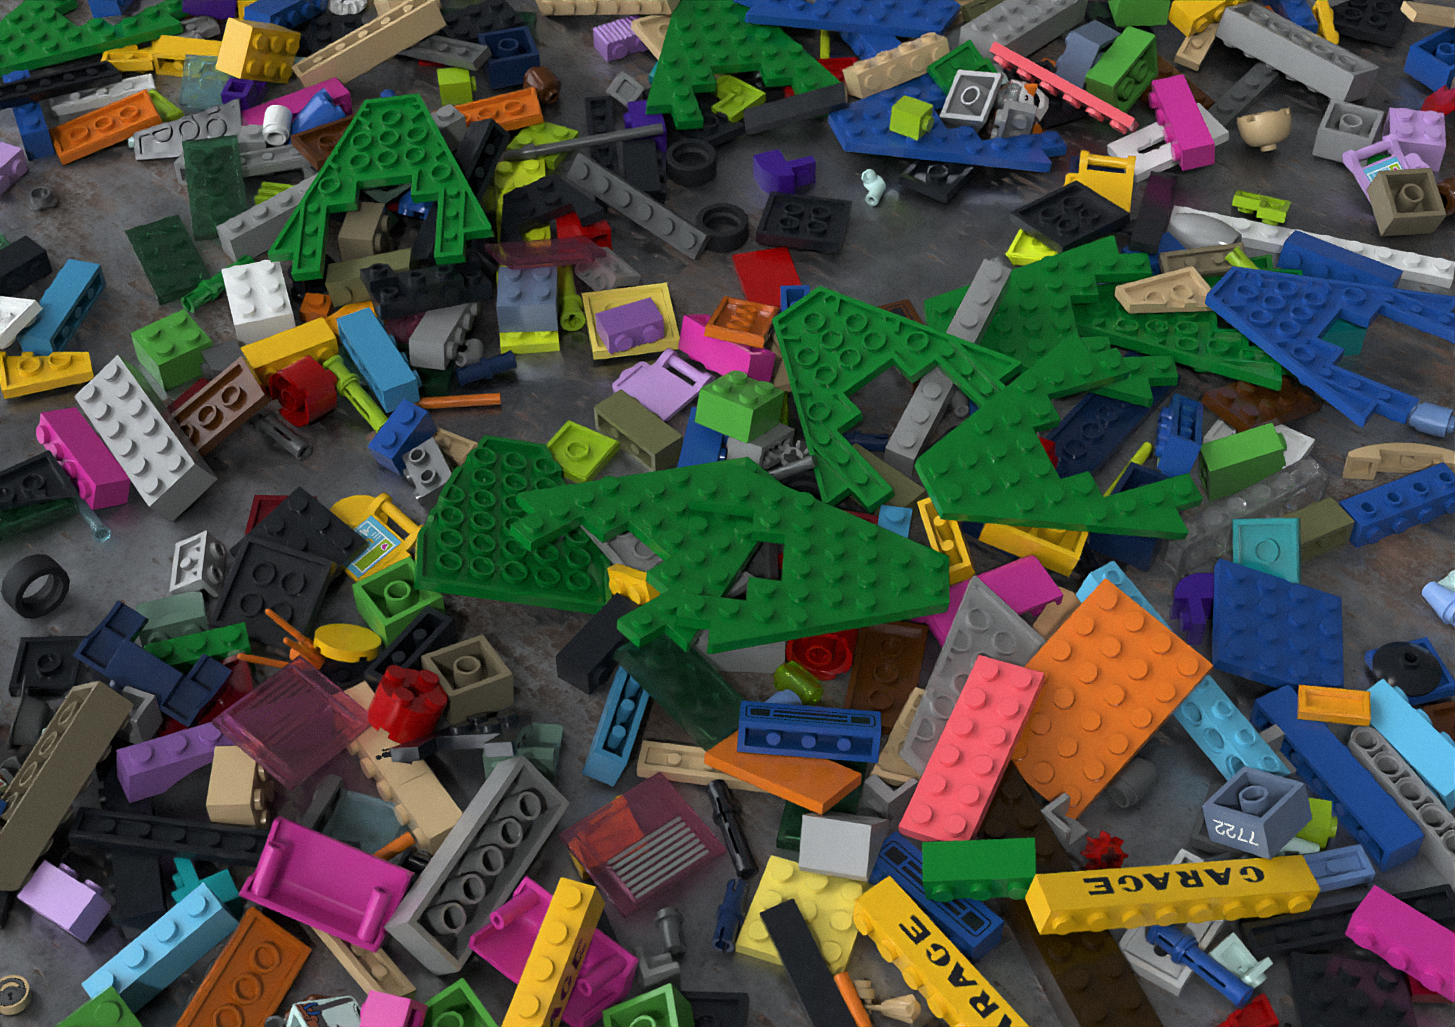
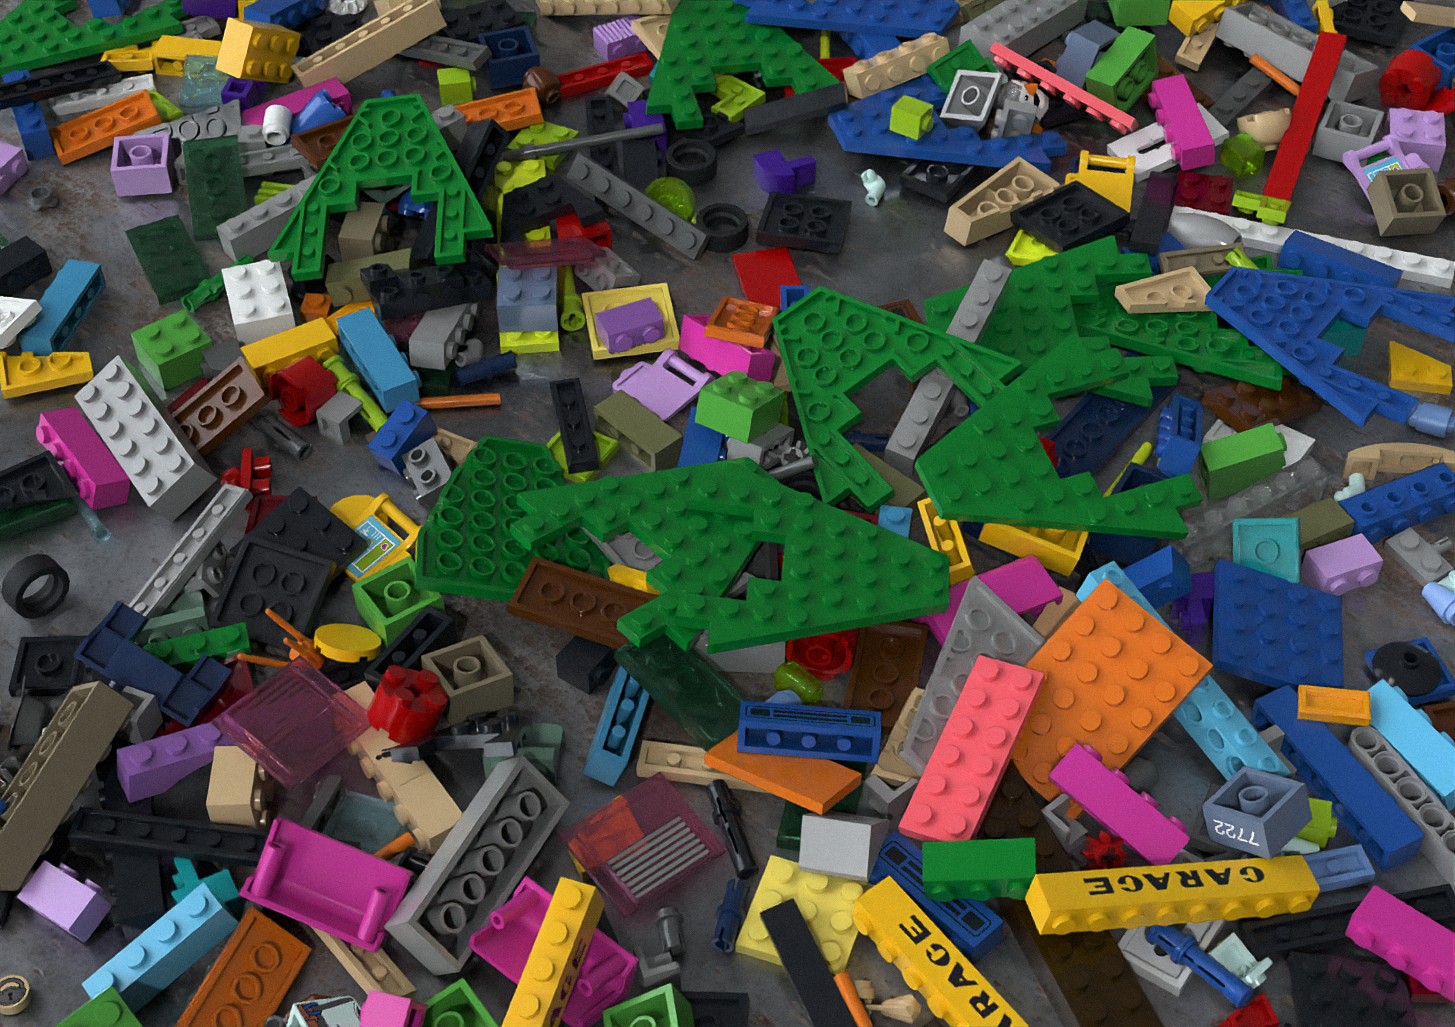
none -> lavender brick [110,133,175,197]
none -> light grey tile [128,483,253,645]
none -> red hips [221,448,273,511]
none -> light grey panel [316,391,362,445]
none -> reddish brown plate [508,556,658,652]
none -> black tile [549,378,599,474]
none -> red tile [556,52,655,99]
none -> clear neon green tile [645,177,695,222]
none -> tan wedge [944,156,1062,246]
none -> dark pink brick [1048,743,1191,866]
none -> blue brick [1122,545,1192,609]
none -> dark red plate [1173,171,1234,216]
none -> clear neon green brick [1220,132,1265,179]
none -> orange bar [1249,53,1301,97]
none -> red tile [1262,31,1347,201]
none -> lavender brick [1301,533,1383,596]
none -> light aqua arm [1334,473,1366,504]
none -> red brick [1379,49,1442,111]
none -> light grey plate [1383,527,1454,587]
none -> yellow wing [1387,341,1453,395]

